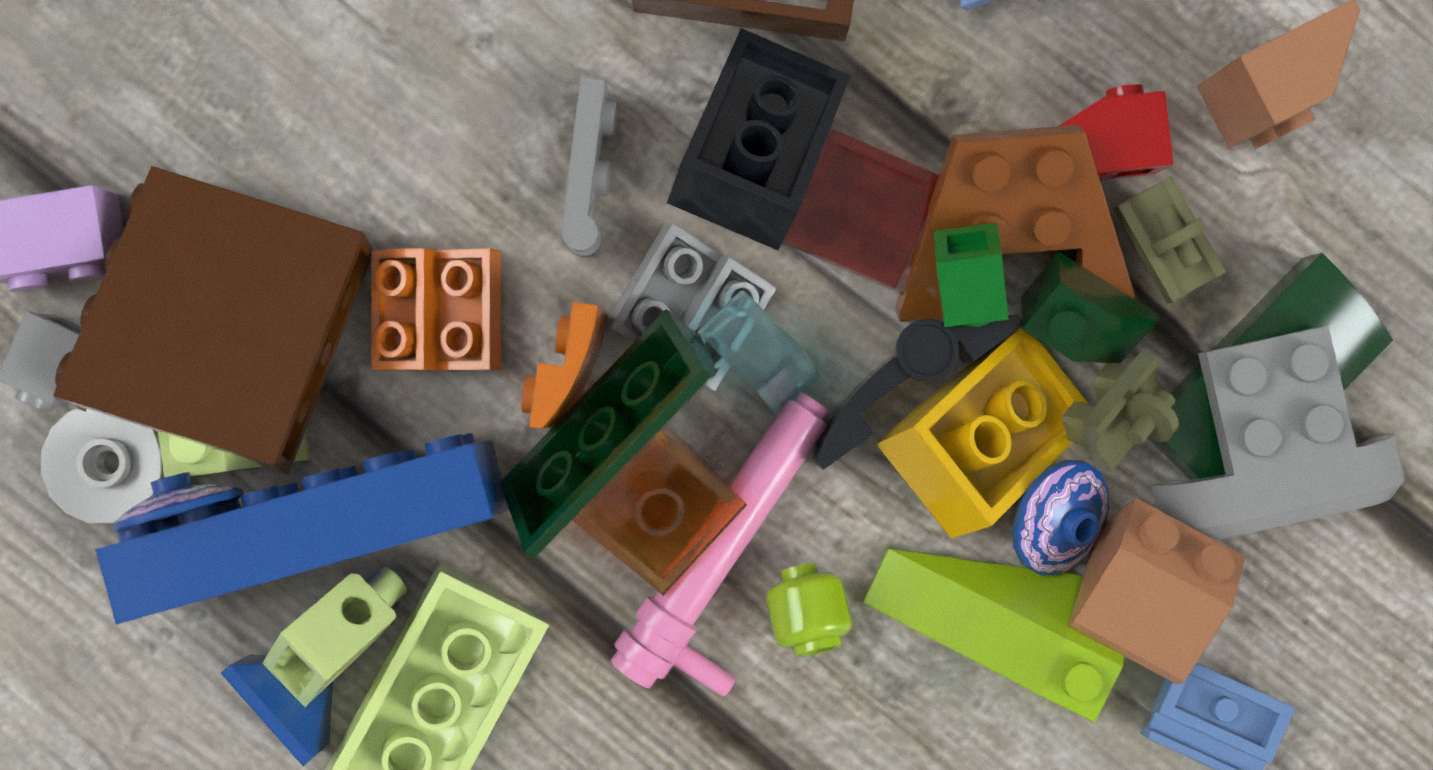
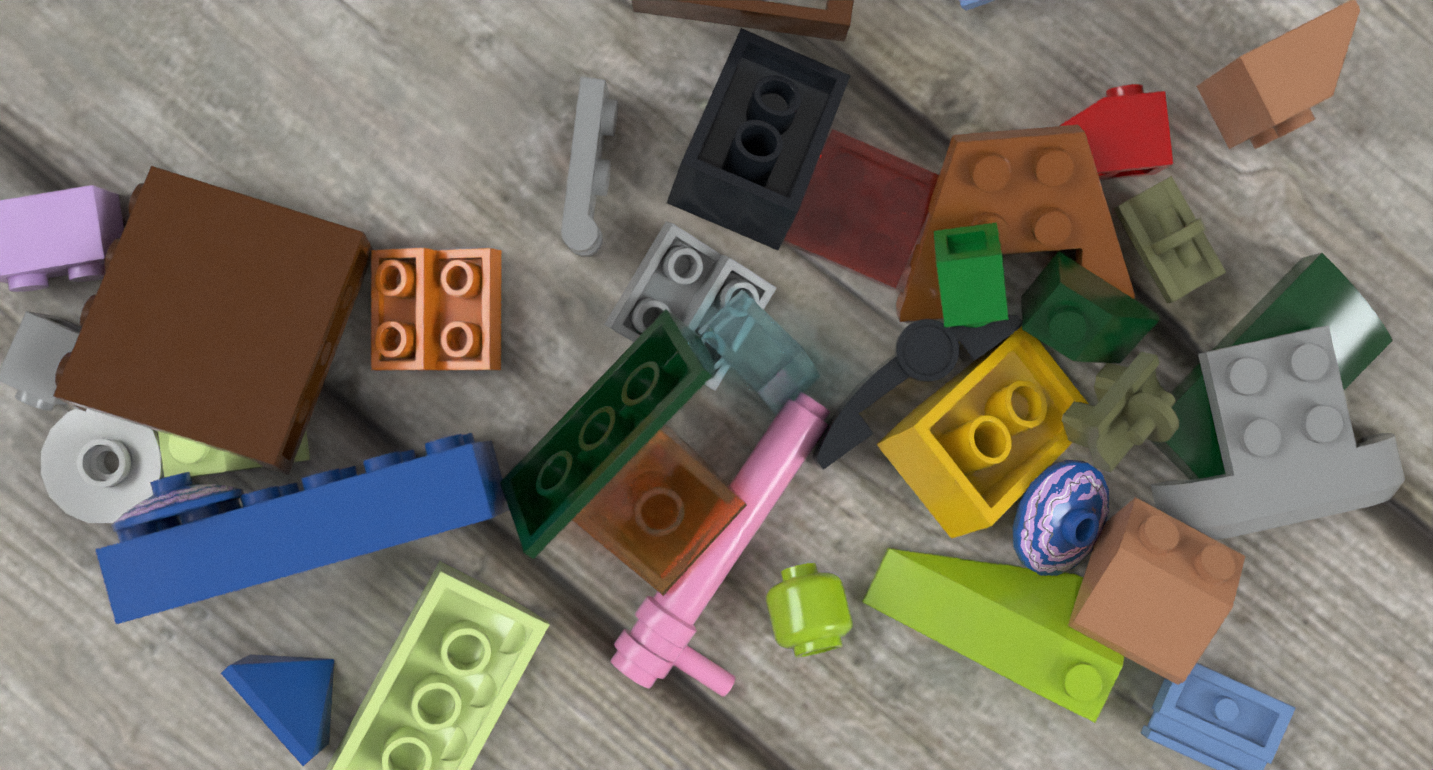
yellowish green torso [262,567,407,707] -> none
orange slope [521,302,608,429] -> none

